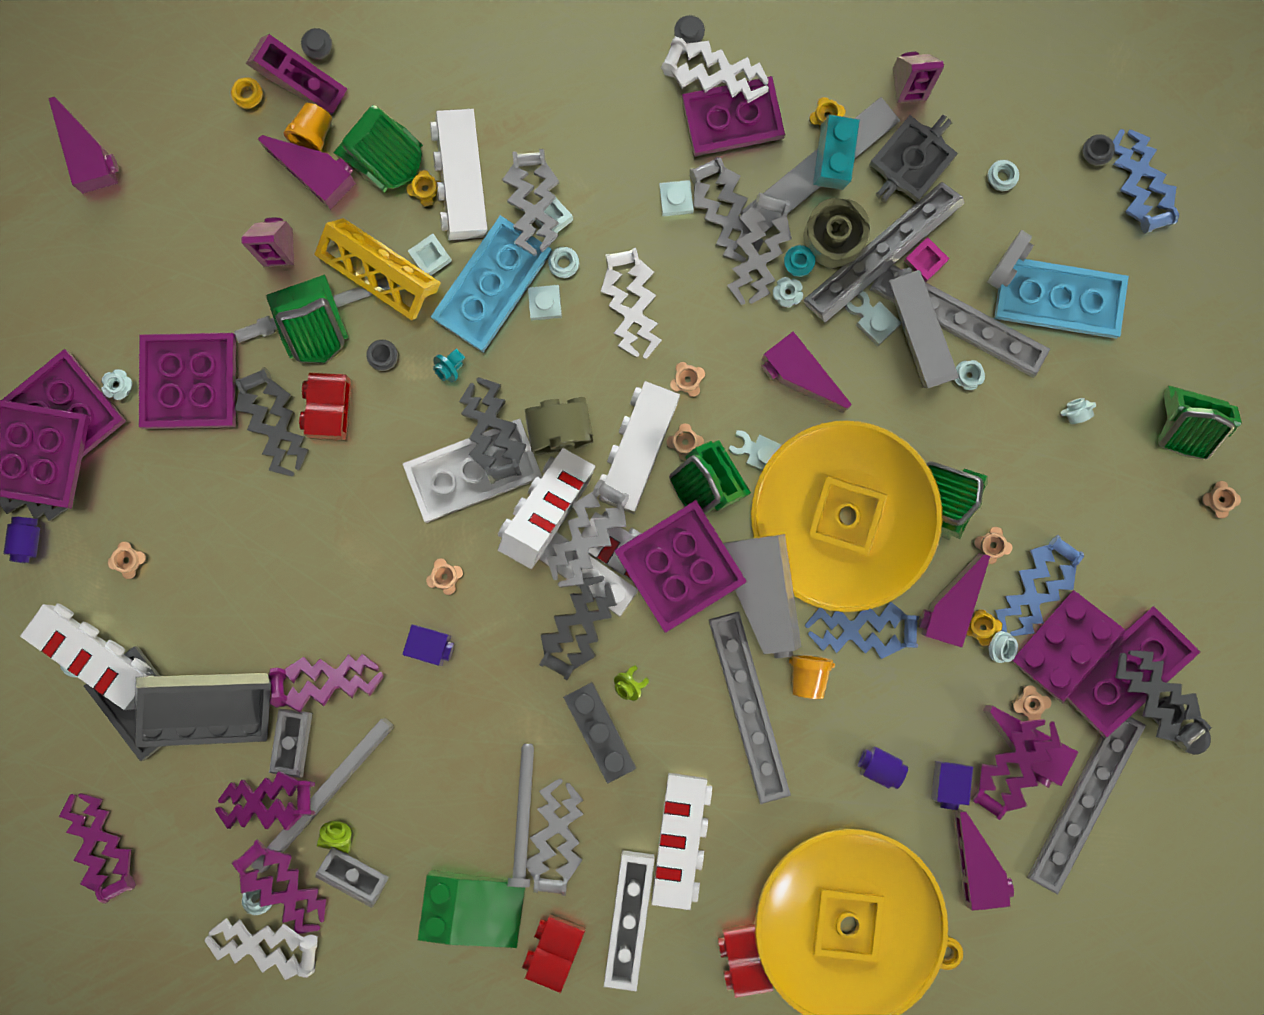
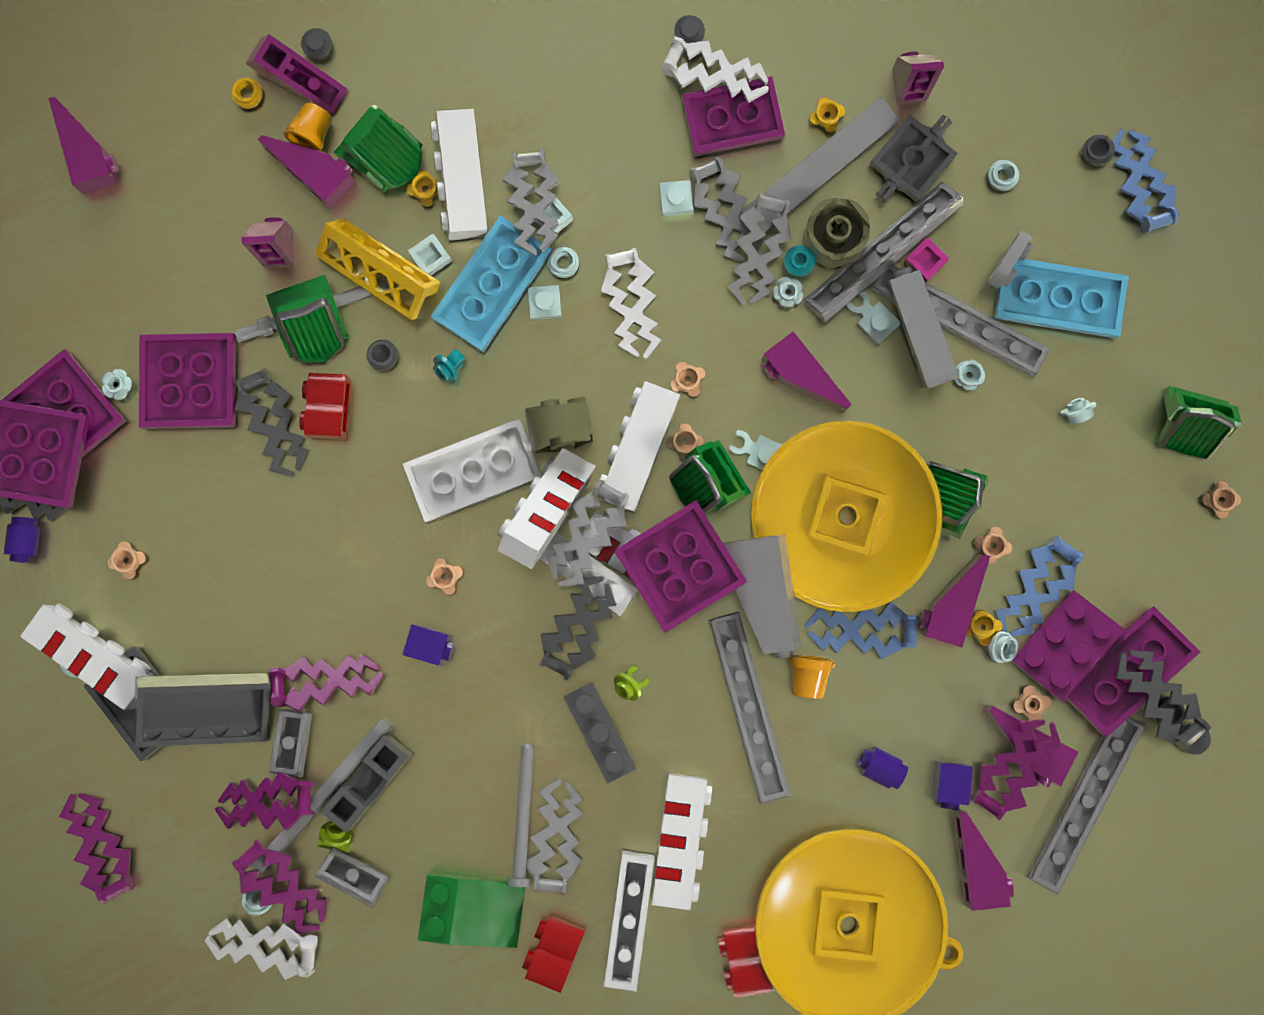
dark grey piece [459,377,527,484] -> none
teal brick [813,115,860,190] -> none
none -> dark grey arch [321,734,413,833]

